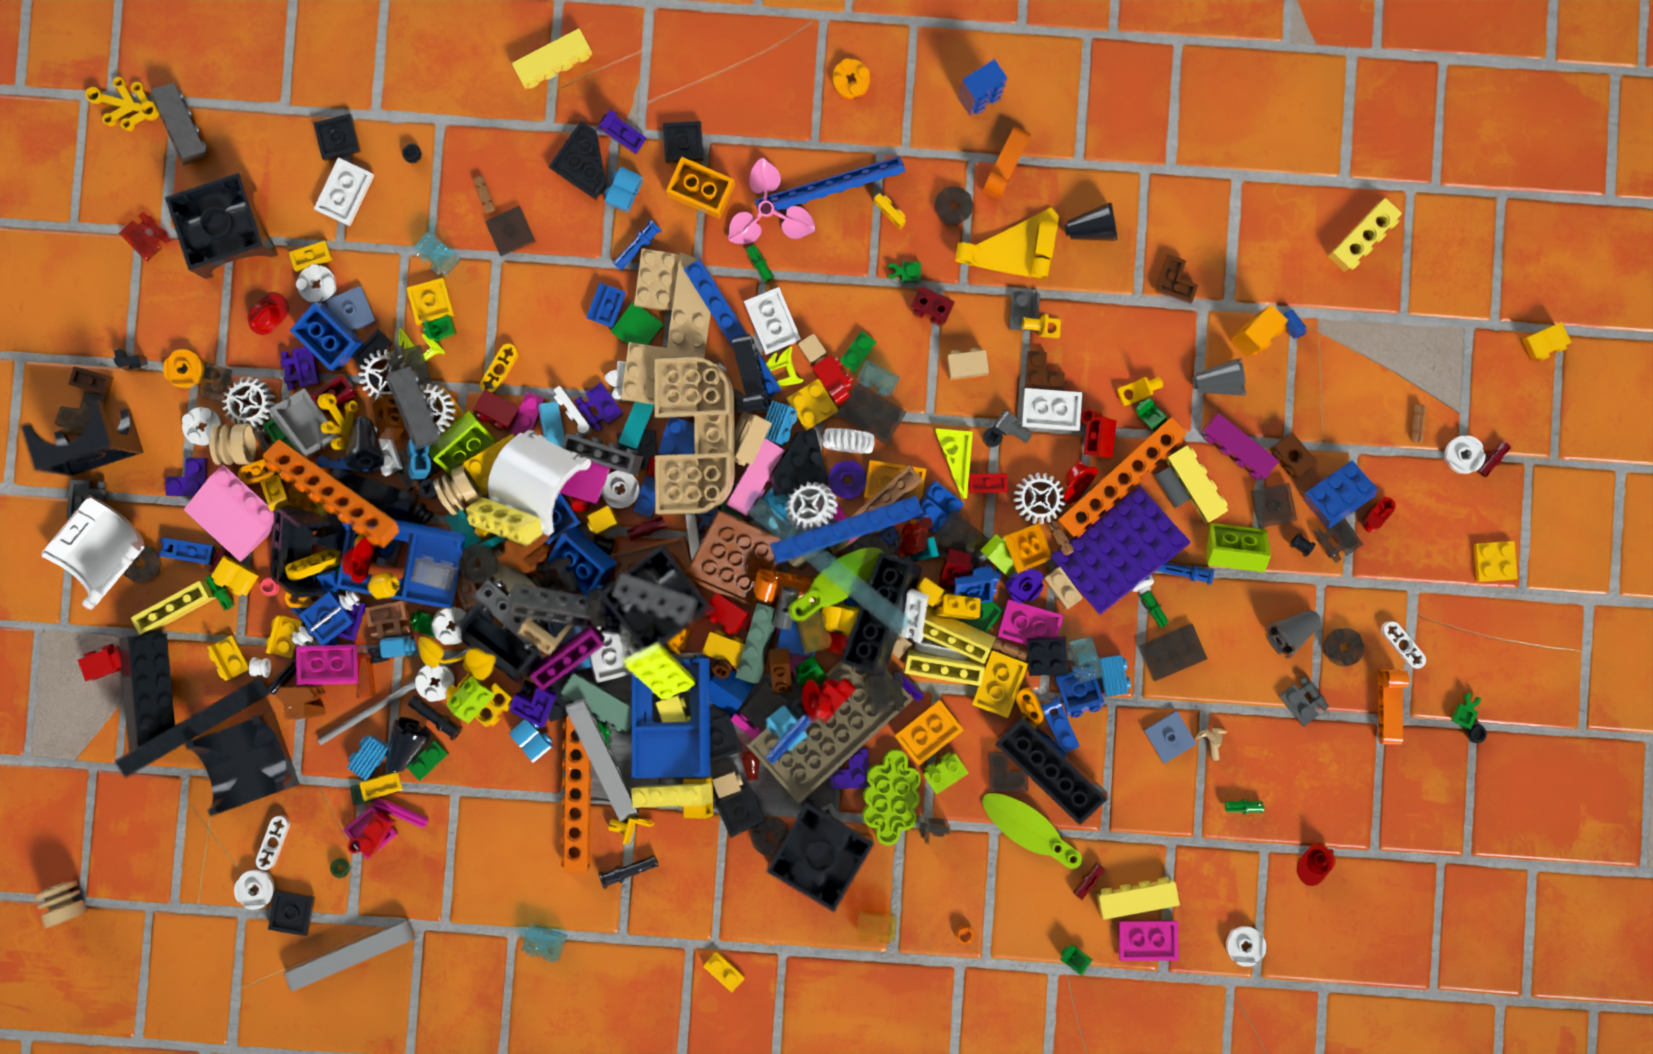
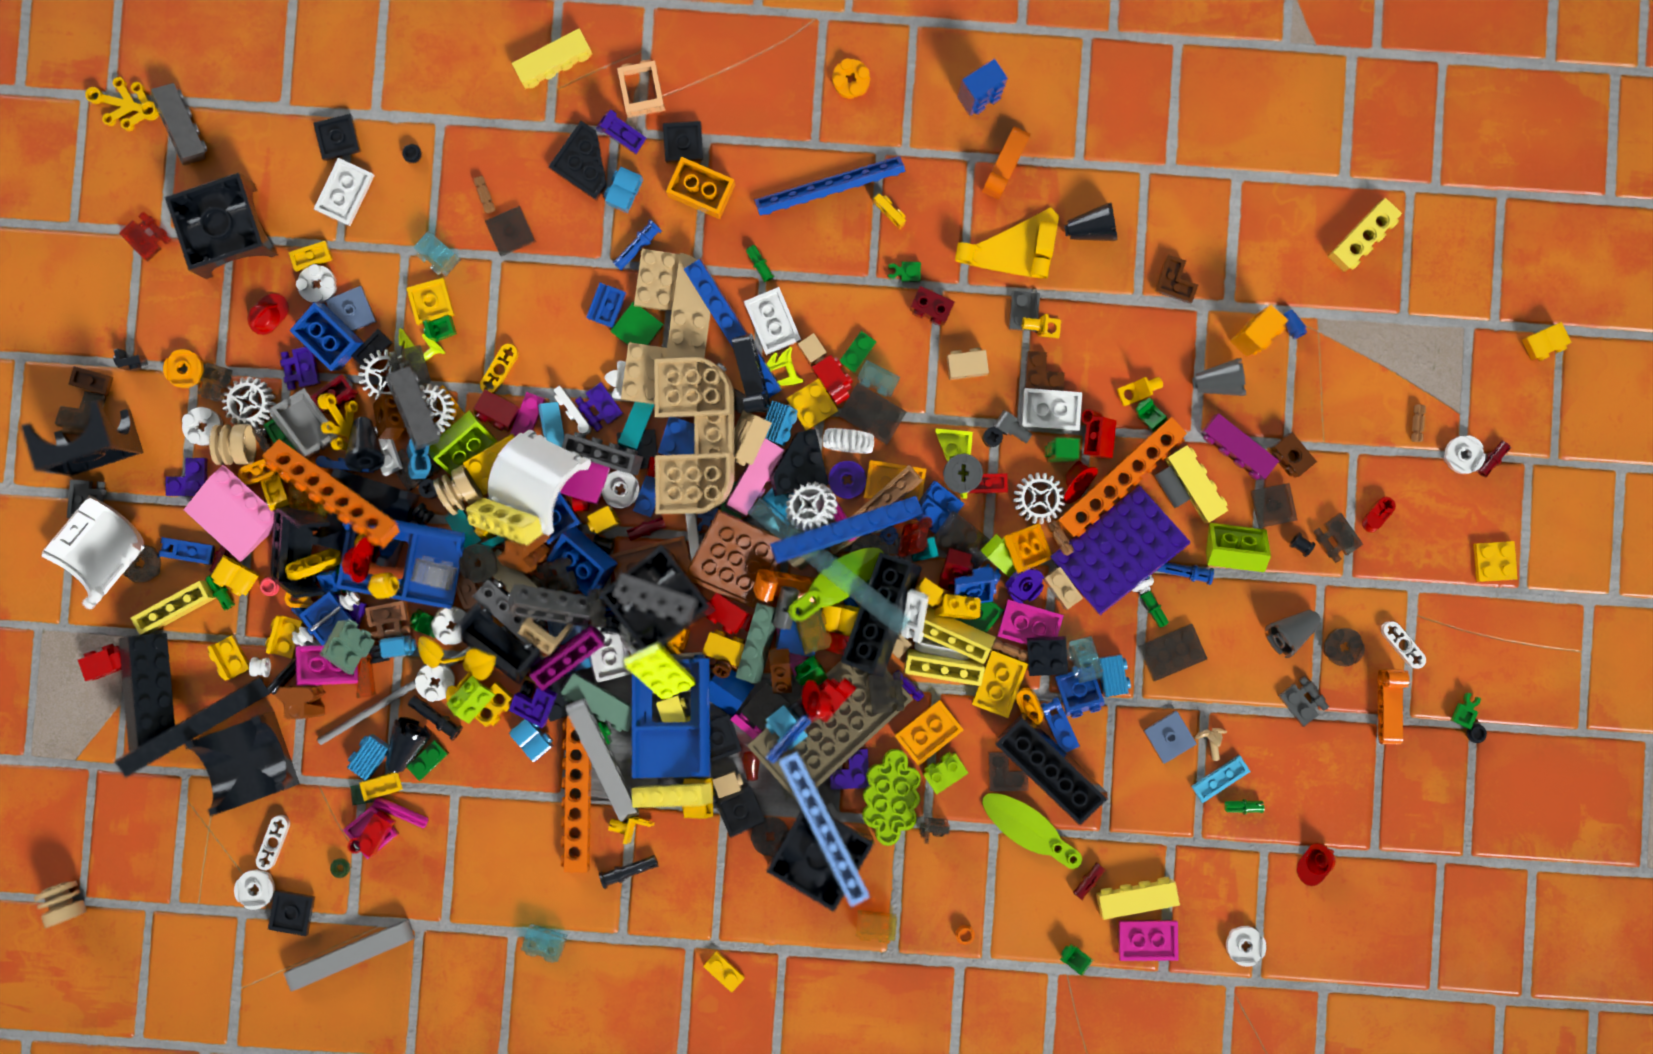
bright pink plant [728,158,815,244] -> none
clear smoke plate [934,186,973,226] -> none
blue brick [1304,460,1378,529] -> none
none -> sand green plate [320,620,375,674]
none -> light nougat window [617,60,665,118]
none -> light blue brick [779,750,869,906]
none -> dark grey piece [943,454,983,493]
none -> green brick [1044,438,1080,463]
none -> medium azure tile [1191,755,1251,803]

